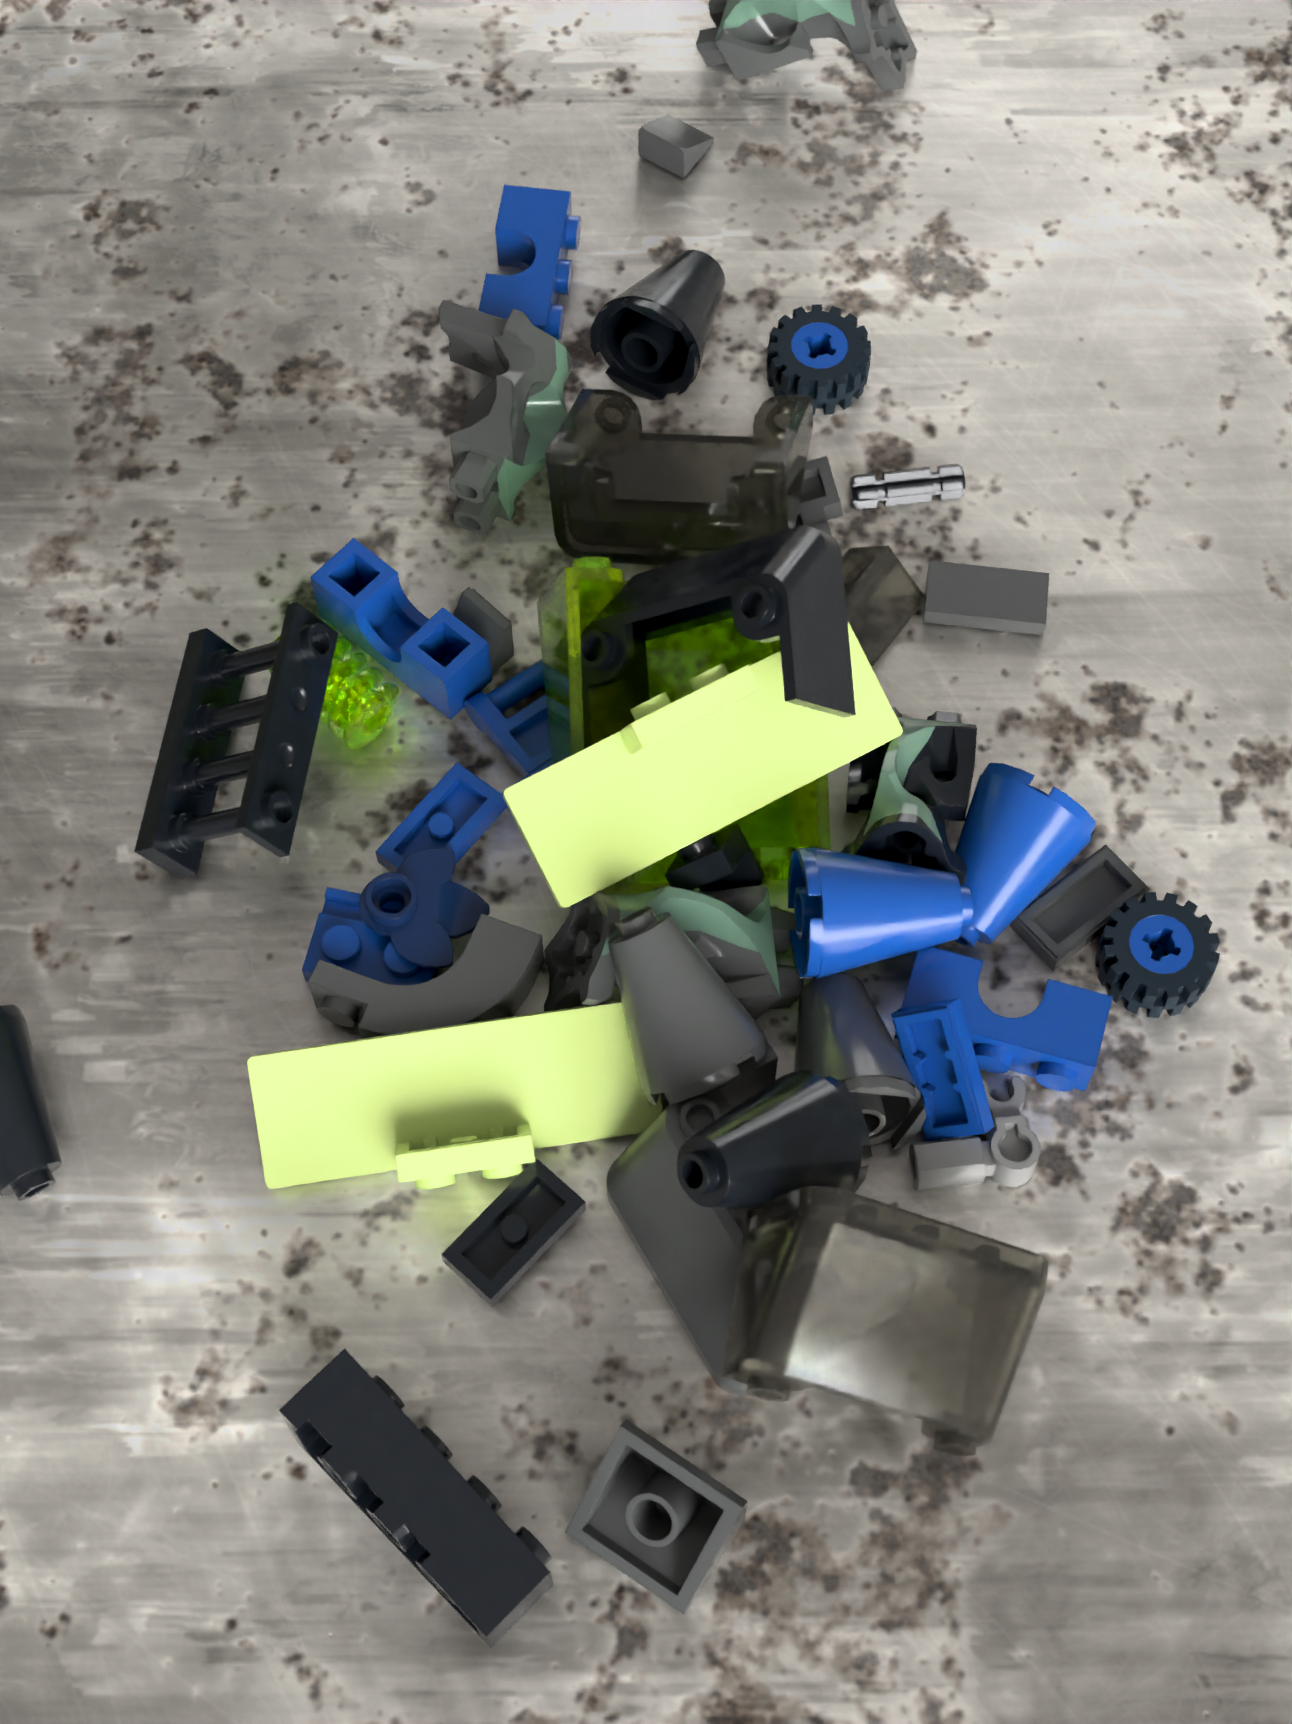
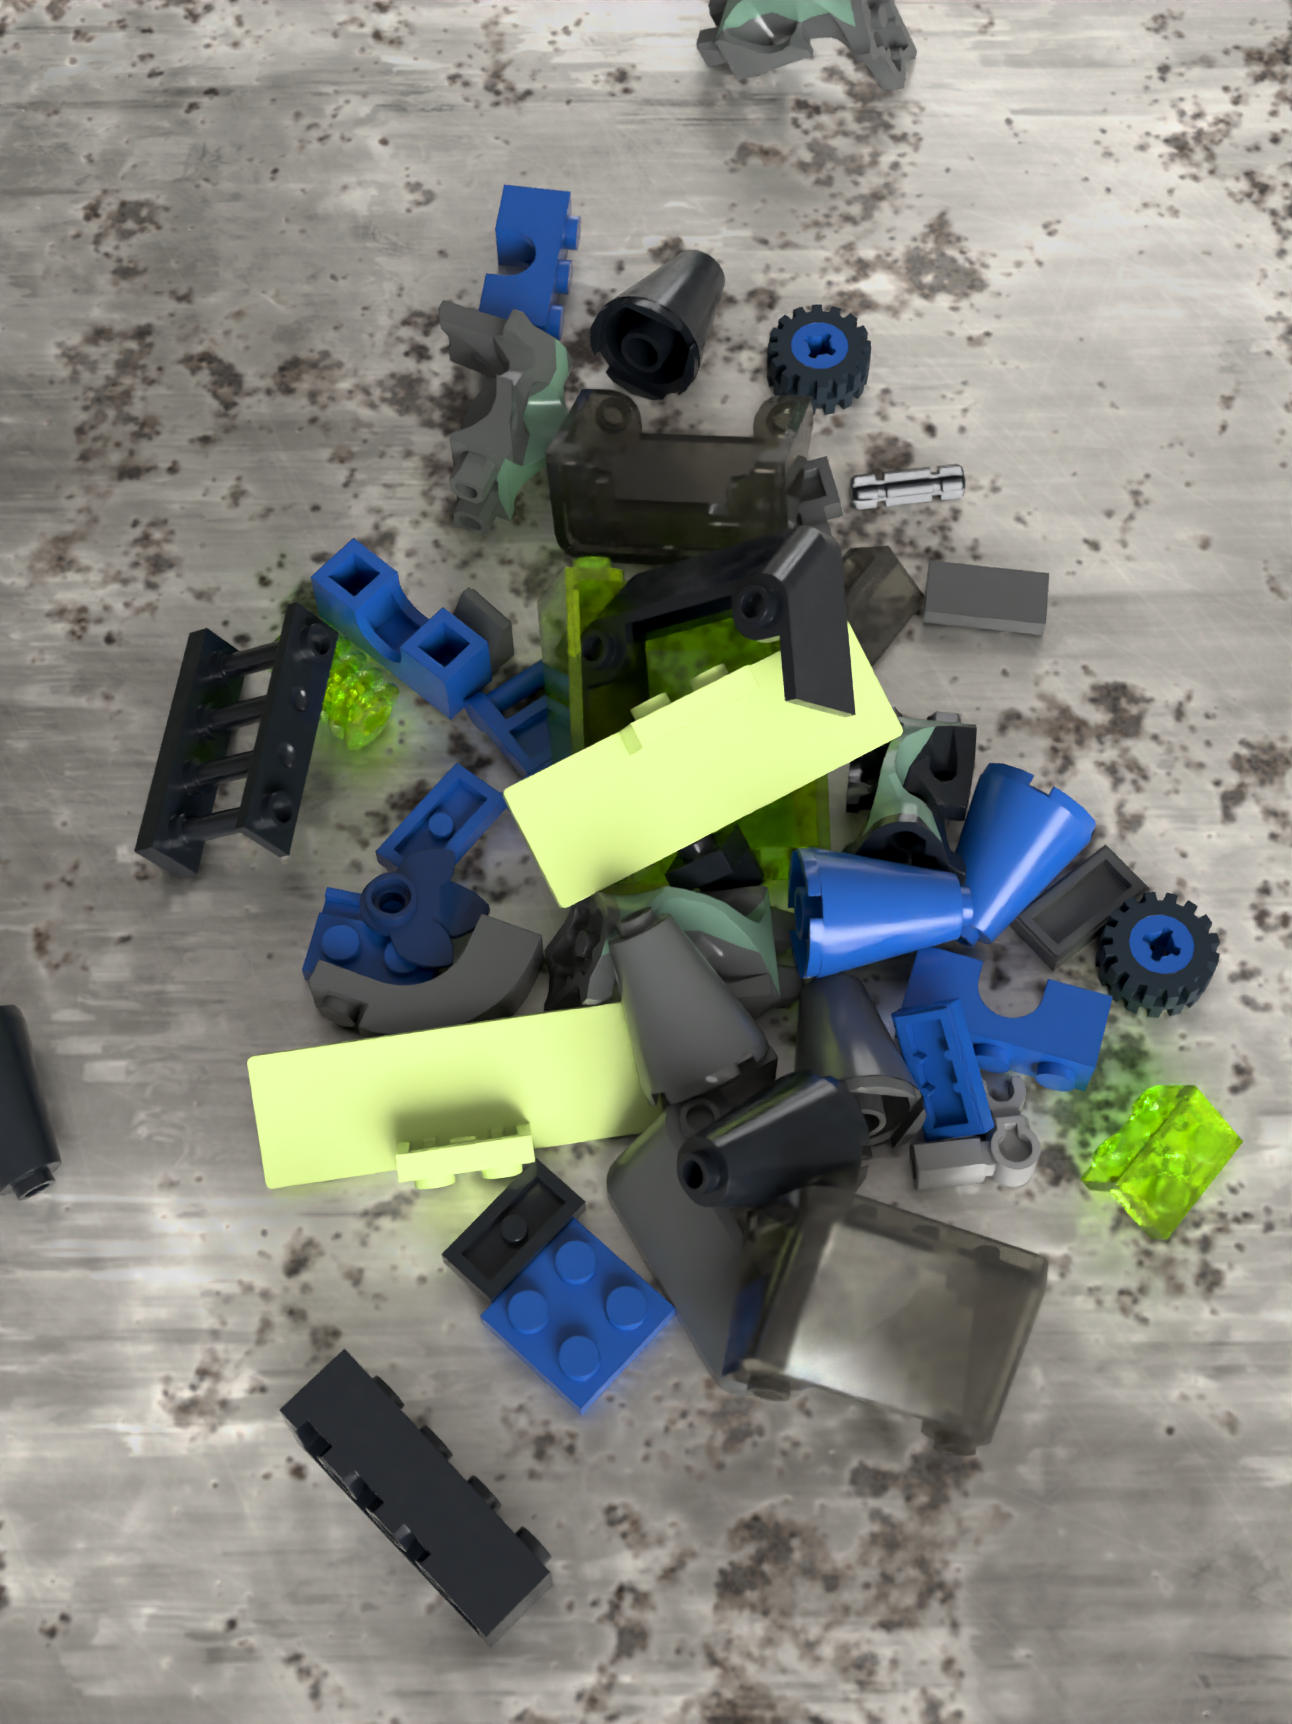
dark grey slope [565,1420,748,1614] -> none
dark grey slope [638,114,714,178] -> none
none -> blue plate [480,1218,675,1416]
none -> clear neon green bracket [1081,1085,1244,1240]

